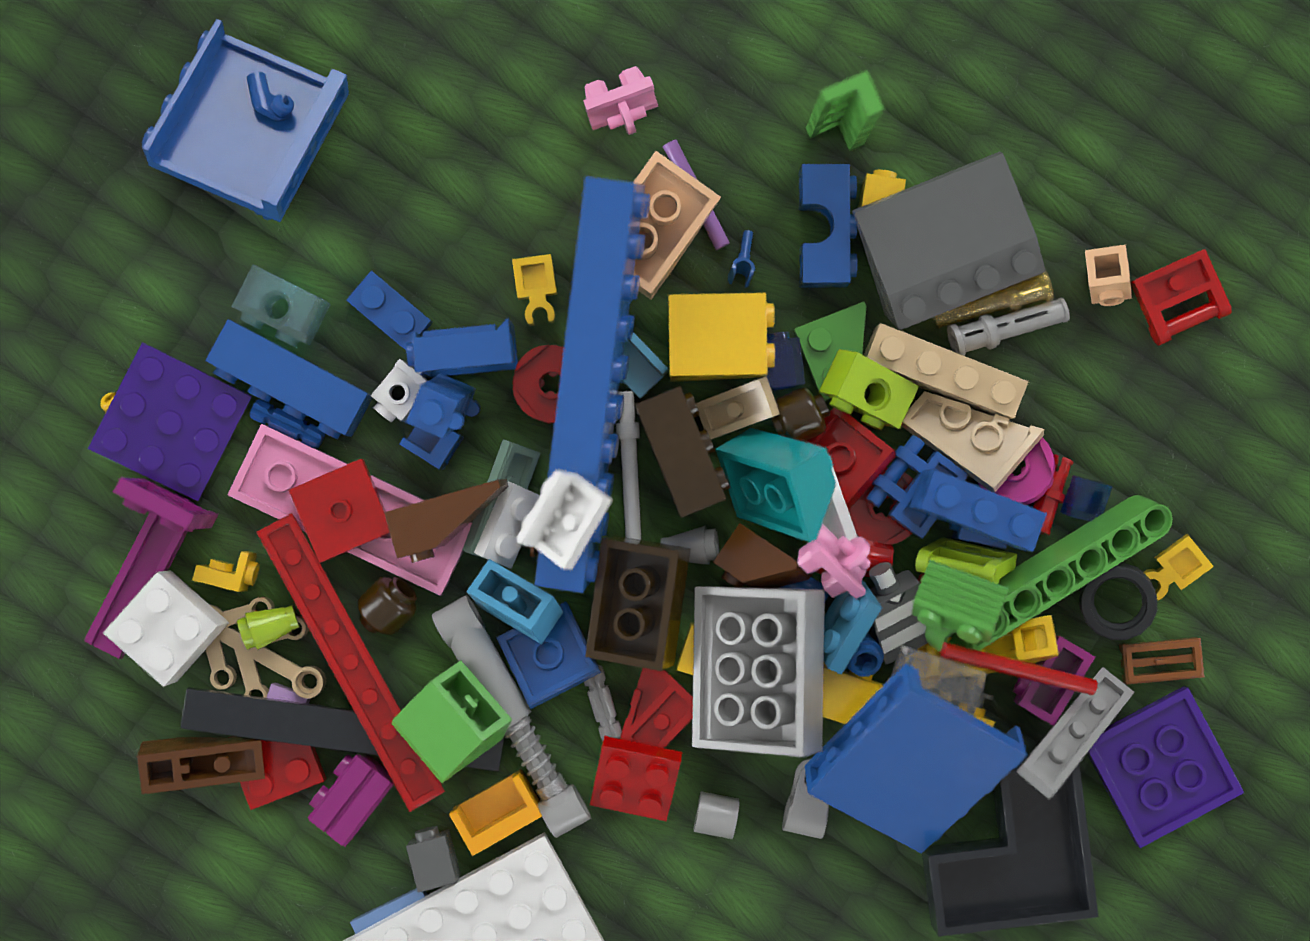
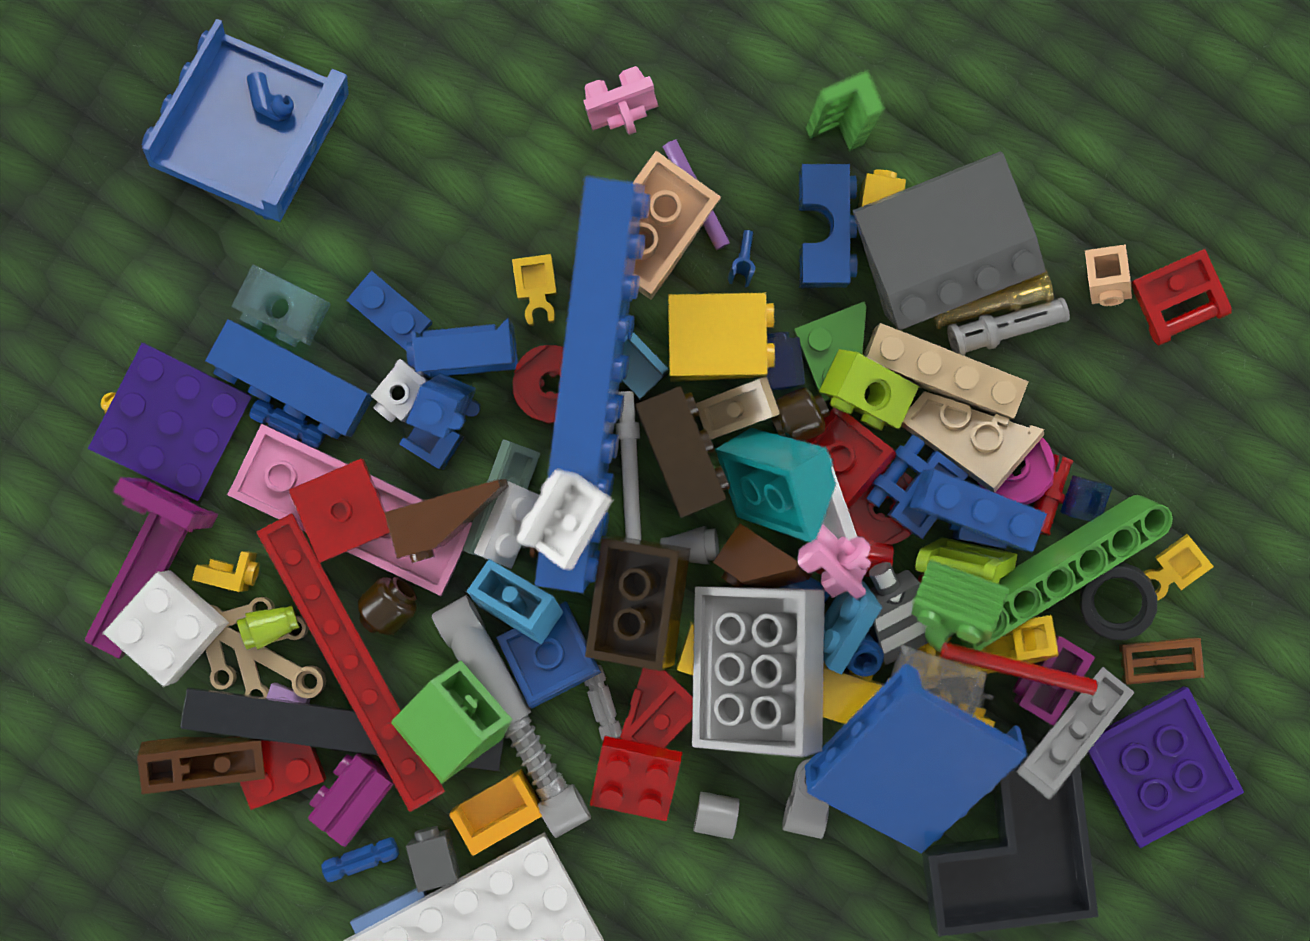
none -> blue axle [321,837,399,882]

